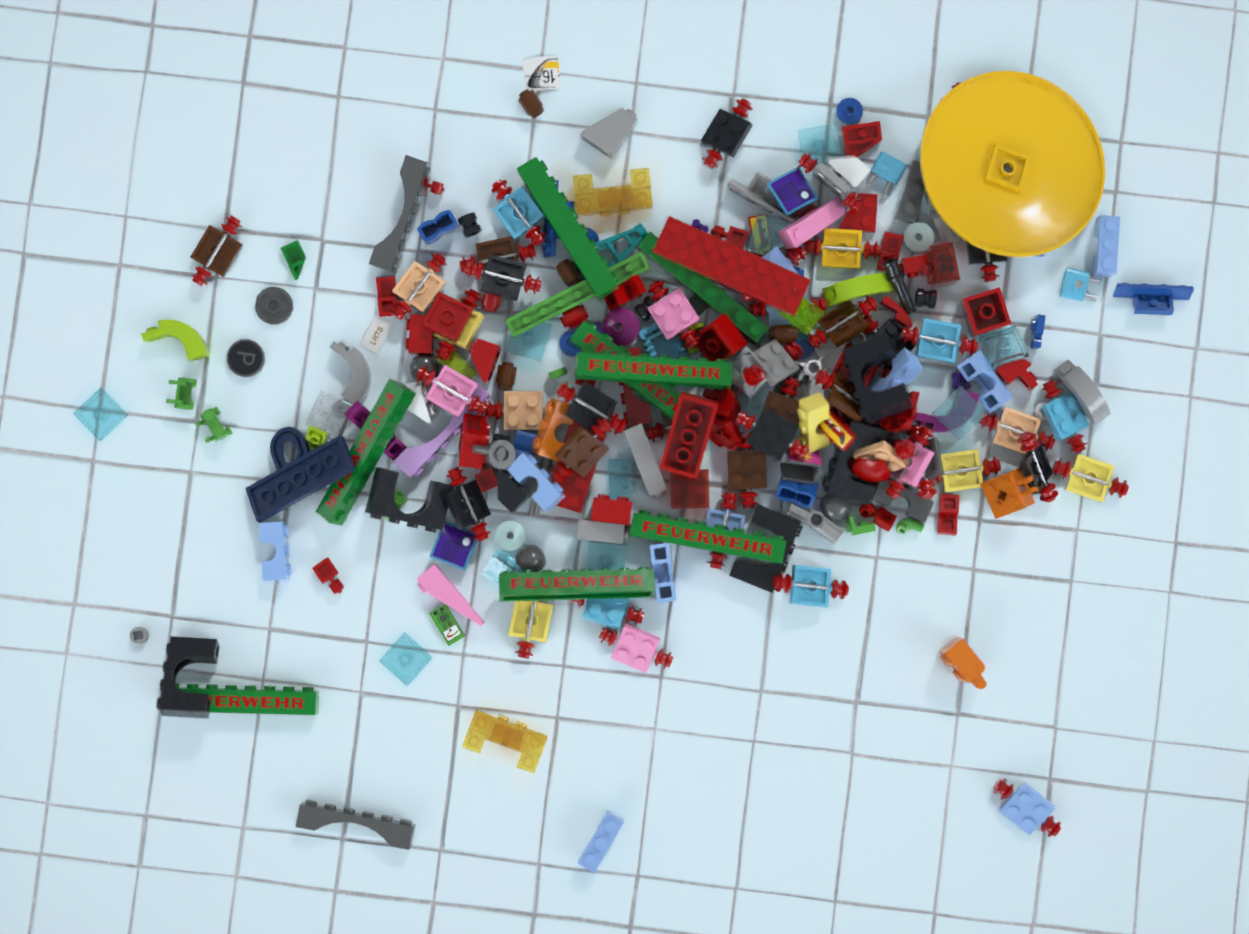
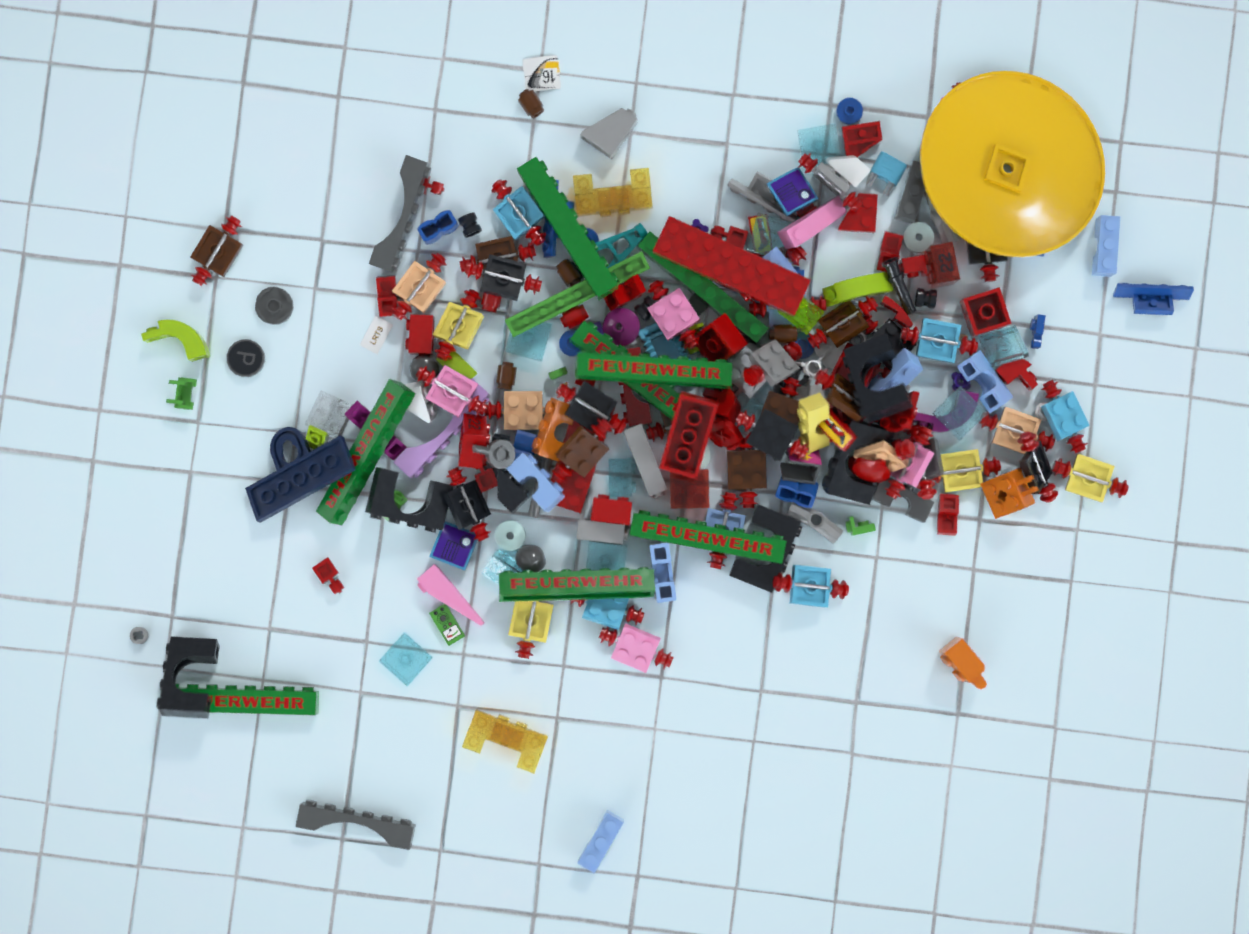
clear light blue plate [73,387,128,441] -> none
bright green piece [195,407,233,443] -> none
light blue arch [259,521,292,581] -> none
green slope [280,240,306,281] -> none
light grey arch [330,341,371,404] -> none
red plate [422,292,474,343] -> none
red slope [469,338,501,385] -> none
black plate [701,98,753,169] -> none
yellow plate [803,228,881,270] -> none
dark grey hair [819,494,851,522] -> none
red plate [859,503,897,532] -> none
bright green arm [896,517,925,534] -> none
light blue plate [993,778,1061,837] -> none
light grey arch [1053,359,1111,425] -> none
medium azure piece [1060,267,1101,302] -> none

